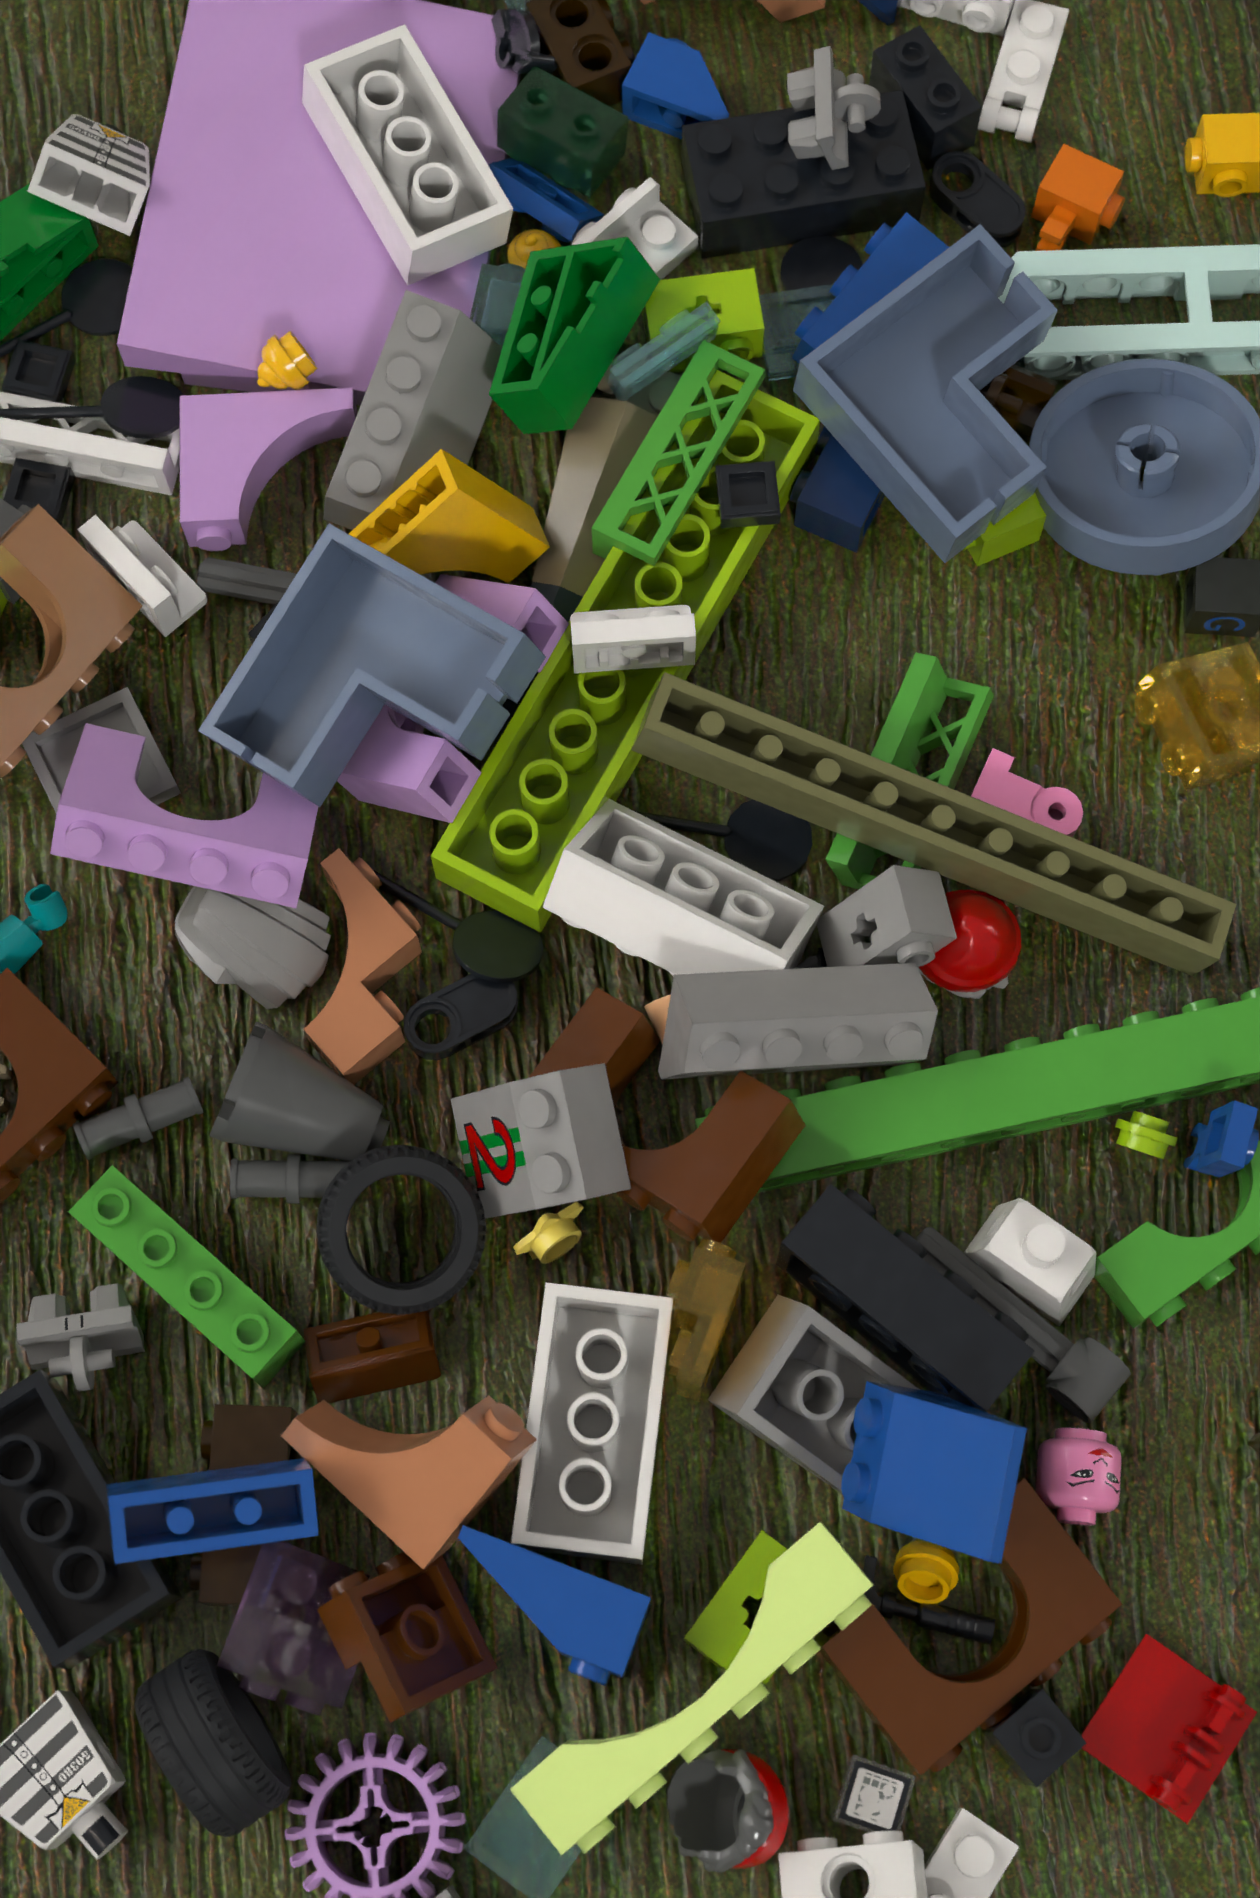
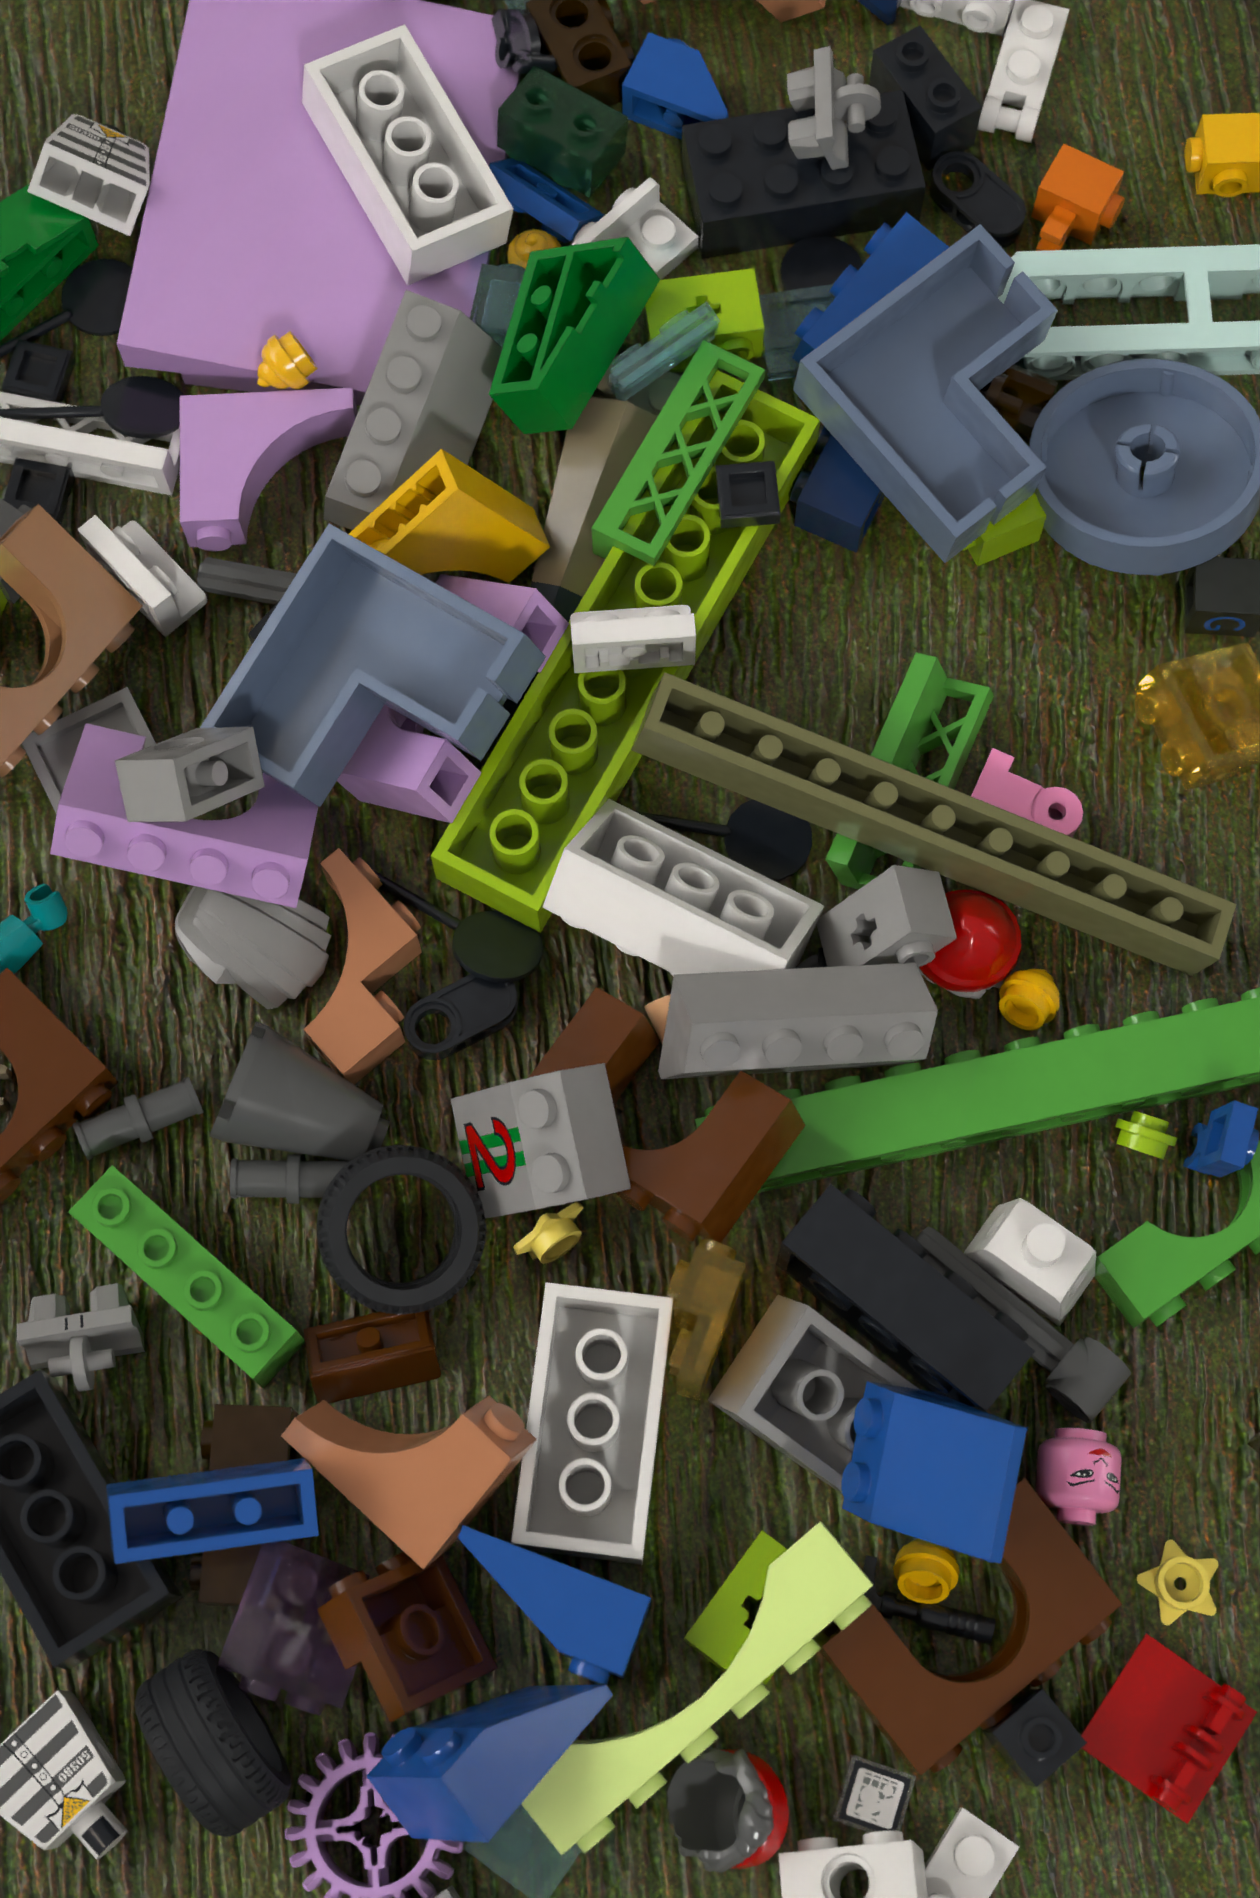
none -> light grey brick [115,727,265,822]
none -> blue slope [366,1684,613,1843]
none -> yellow plate [999,968,1060,1030]
none -> light yellow plate [1137,1540,1219,1625]

